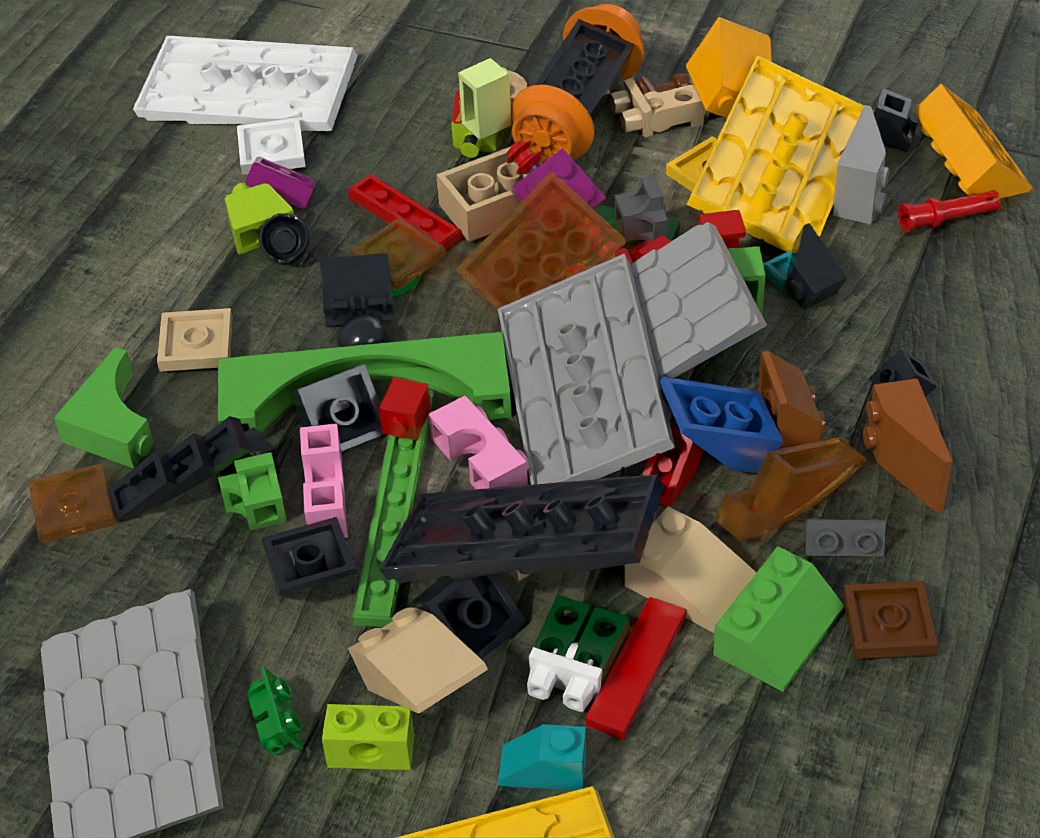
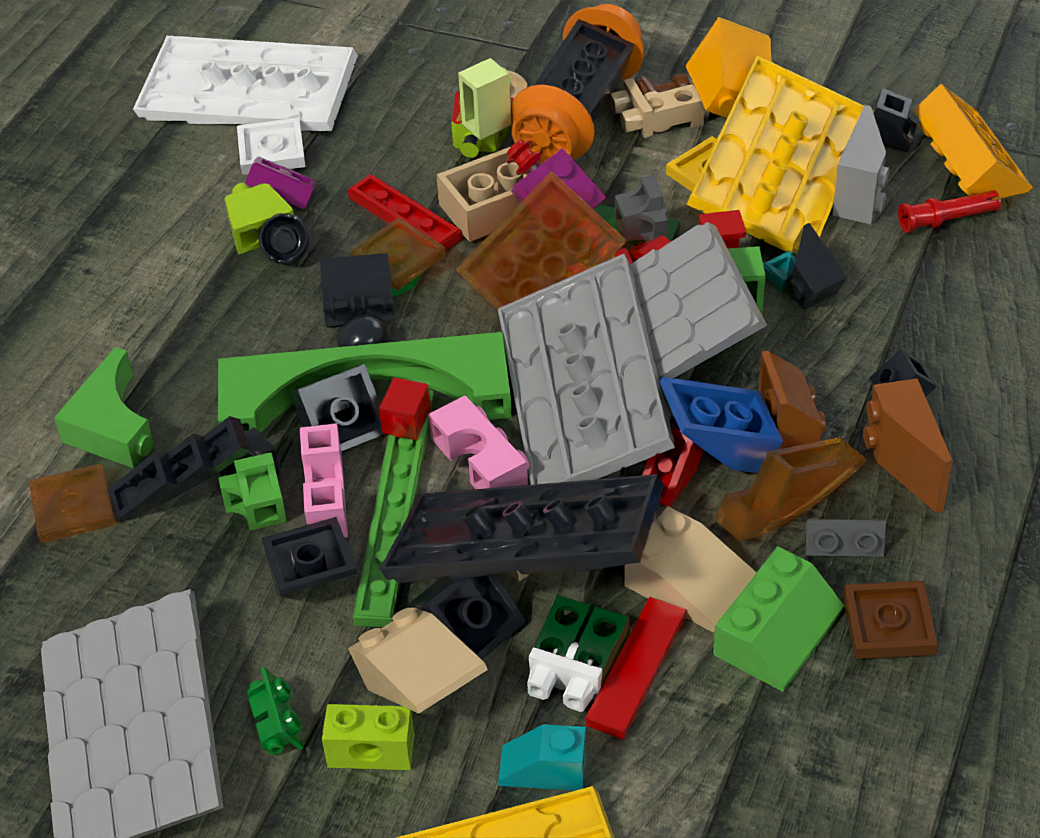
tan plate [157,308,233,372] -> none

